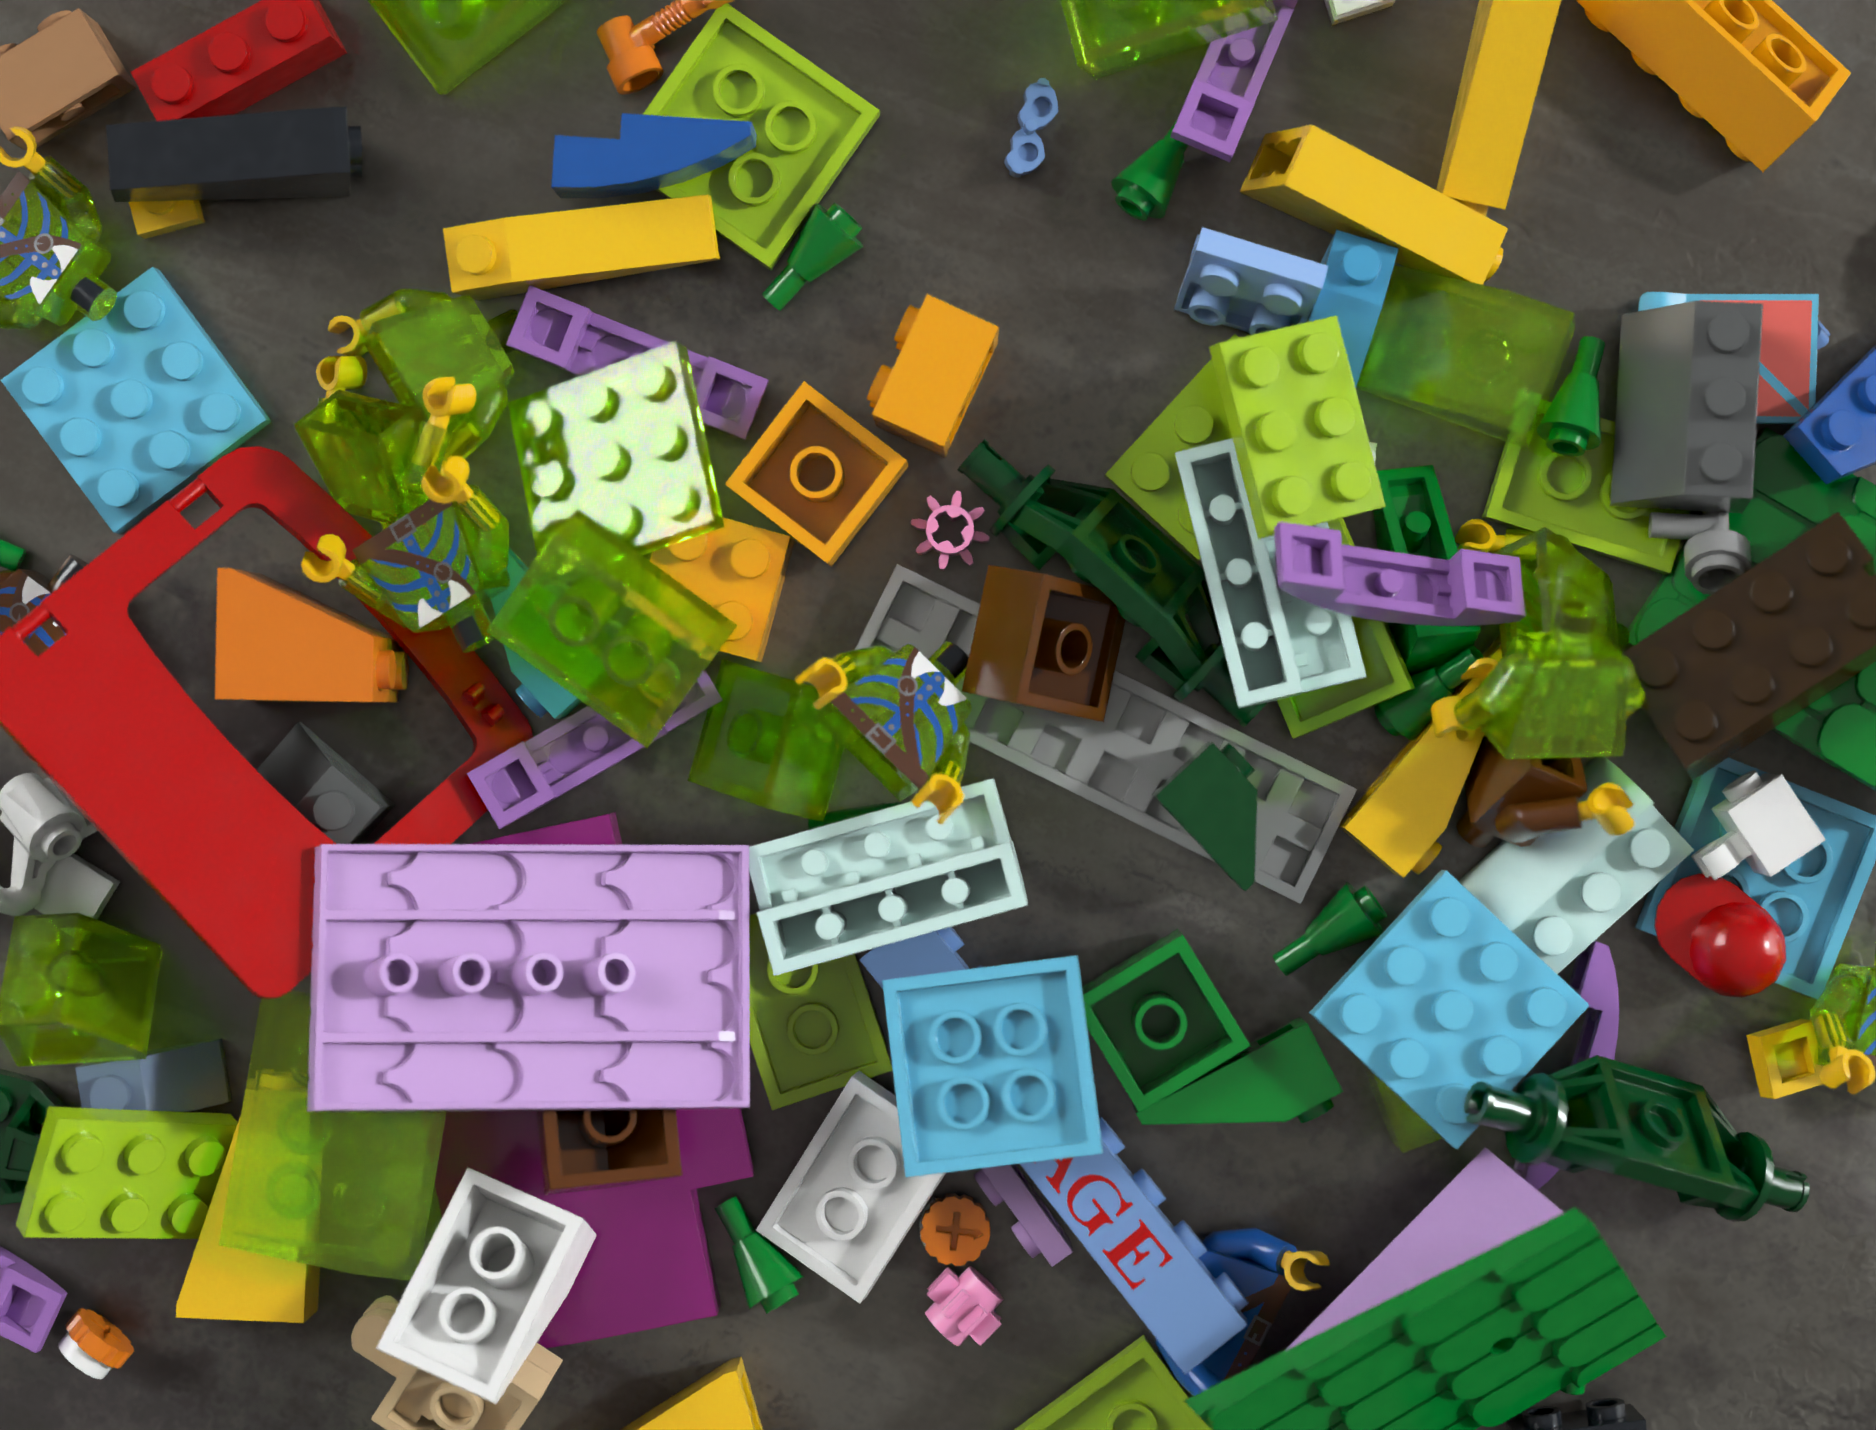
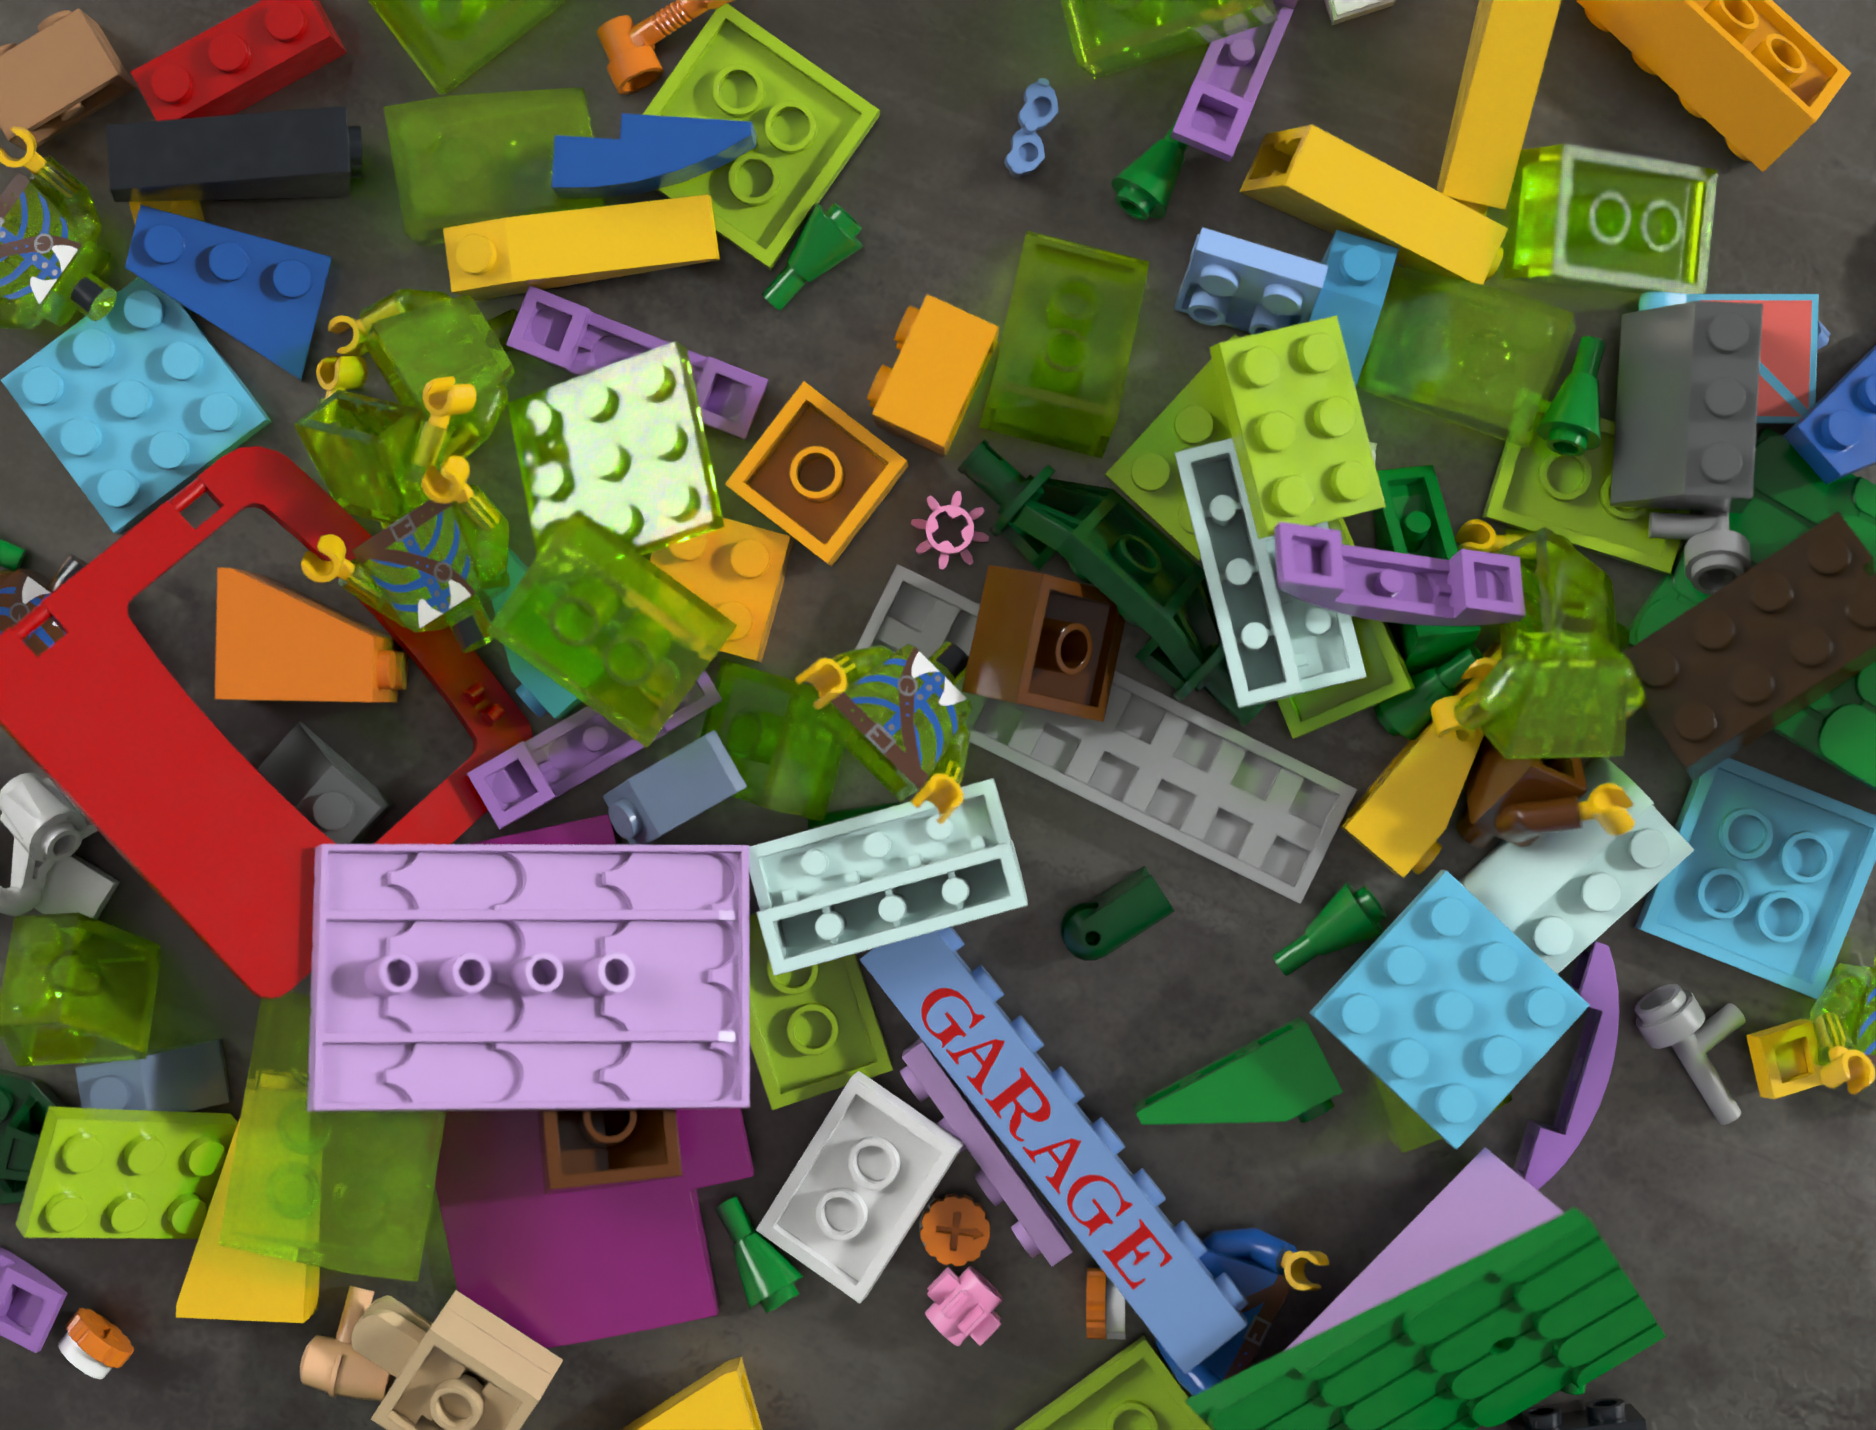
white slope [377,1168,597,1404] -> none
medium azure plate [882,956,1103,1177] -> none
green brick [1082,929,1251,1113] -> none
dark green slope [1152,742,1258,892] -> none
dark green plate [1464,1055,1810,1222] -> none
red cap [1654,873,1786,998] -> none
white brick [1691,770,1826,880] -> none
none -> blue wing [125,205,332,381]
none -> light nougat piece [300,1286,394,1402]
none -> clear neon green slope [383,87,604,246]
none -> sand blue slope [603,730,747,845]
none -> clear neon green slope [979,230,1150,459]
none -> dark green piece [1060,866,1175,961]
none -> piece [1086,1268,1126,1340]
none -> clear neon green slope [1504,144,1718,294]
none -> light grey piece [1635,984,1746,1125]

